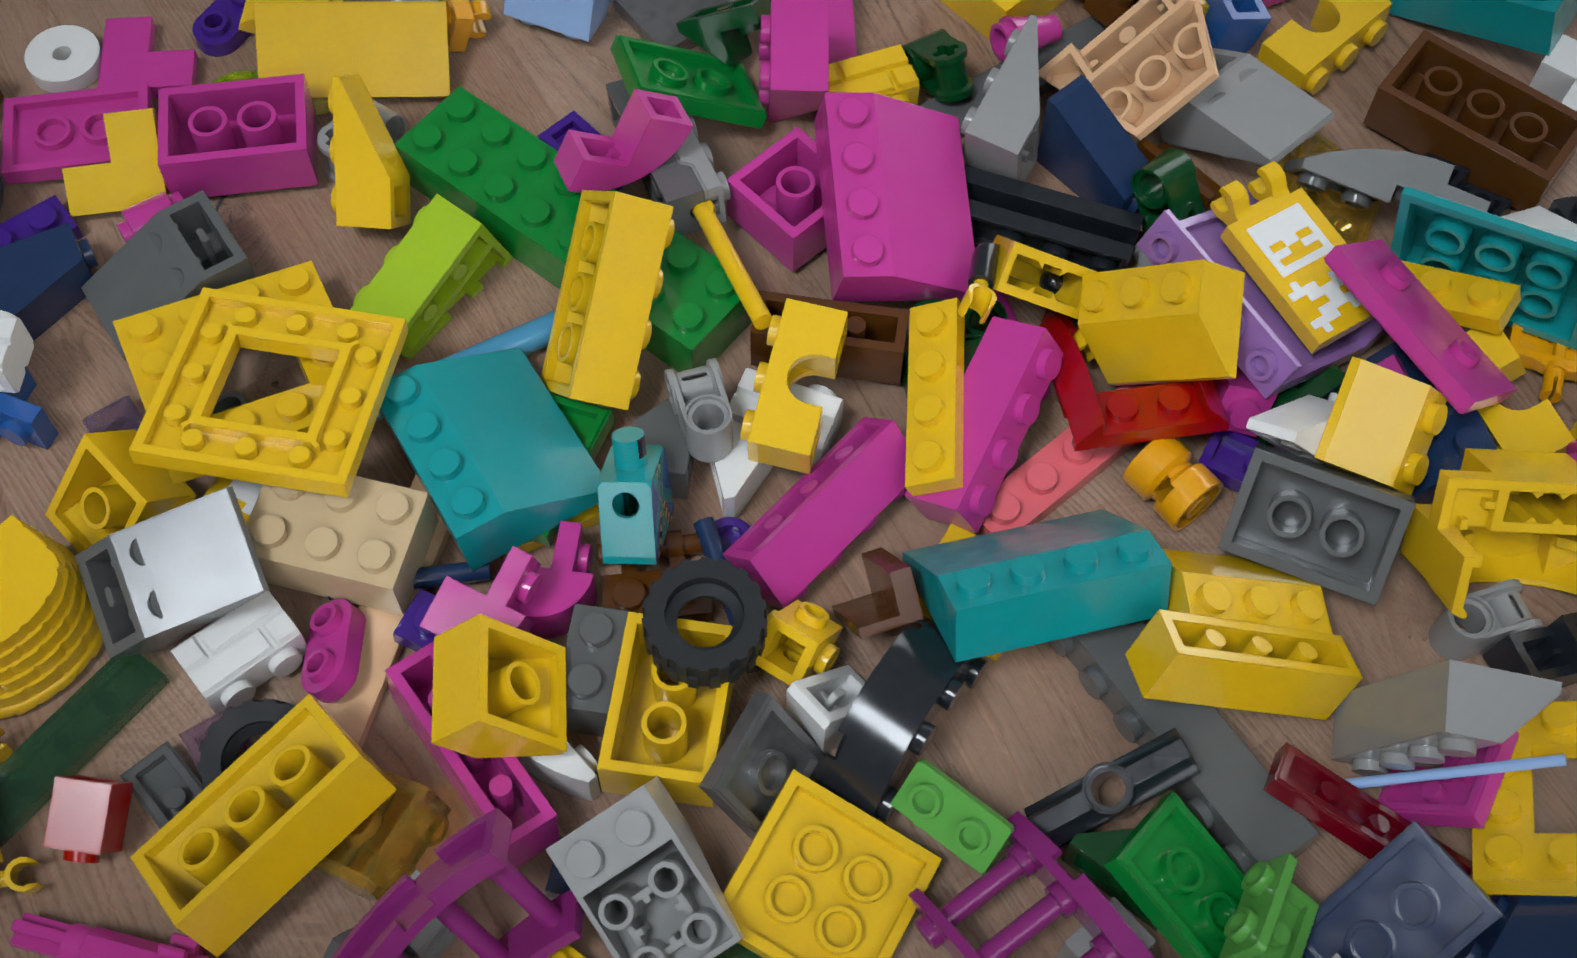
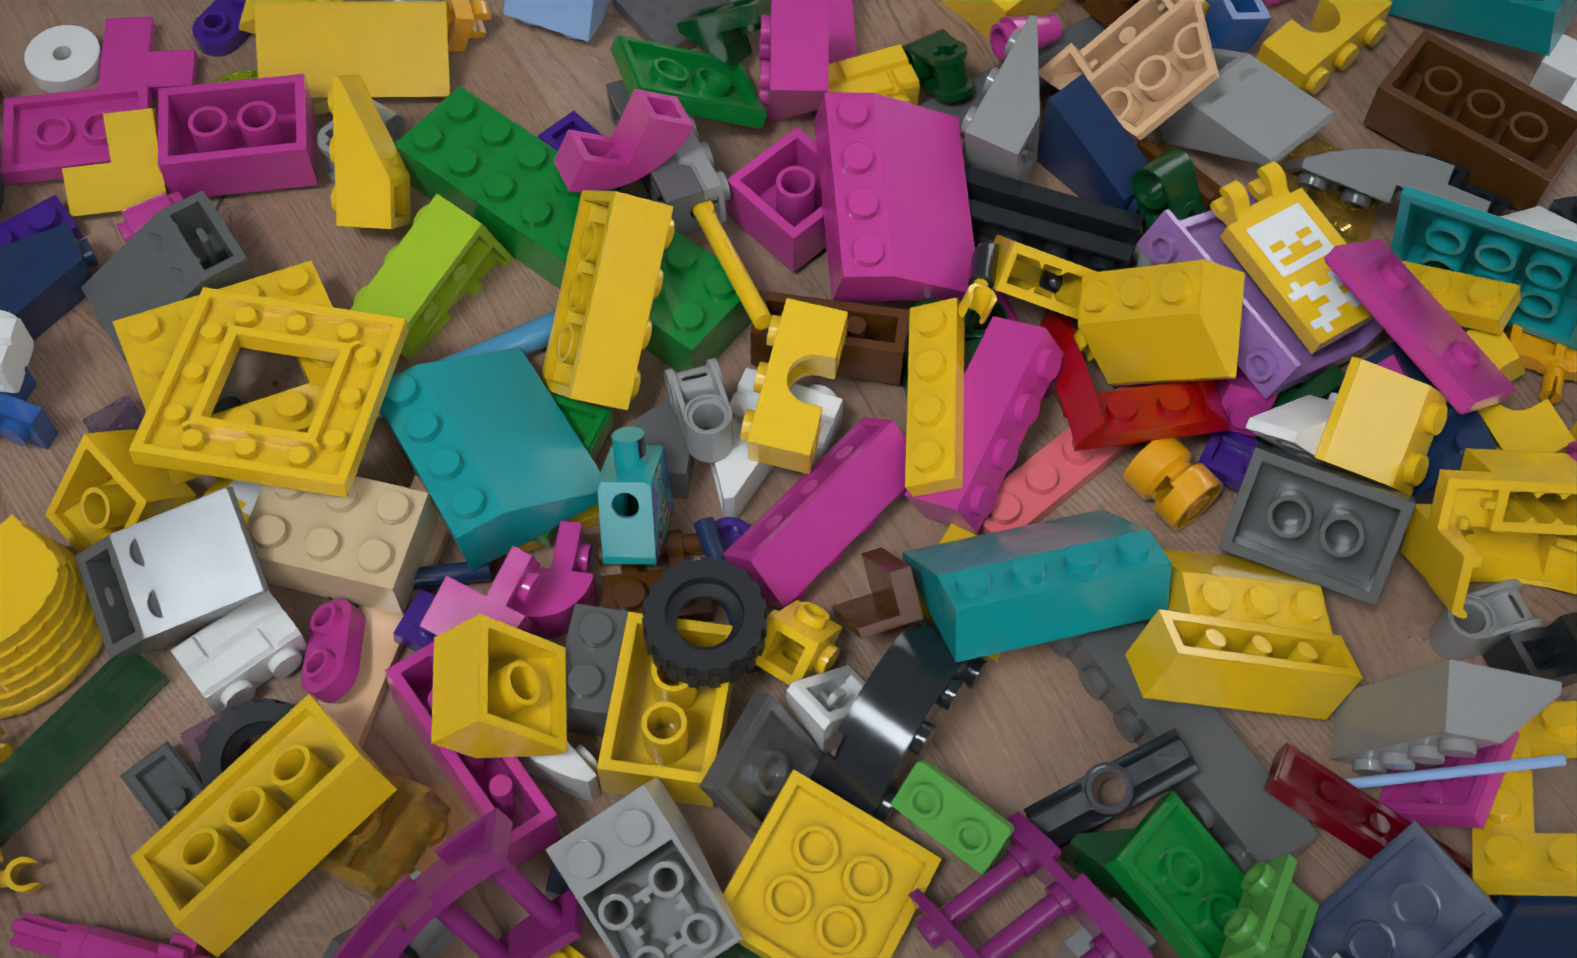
brick [43,775,134,863] -> none

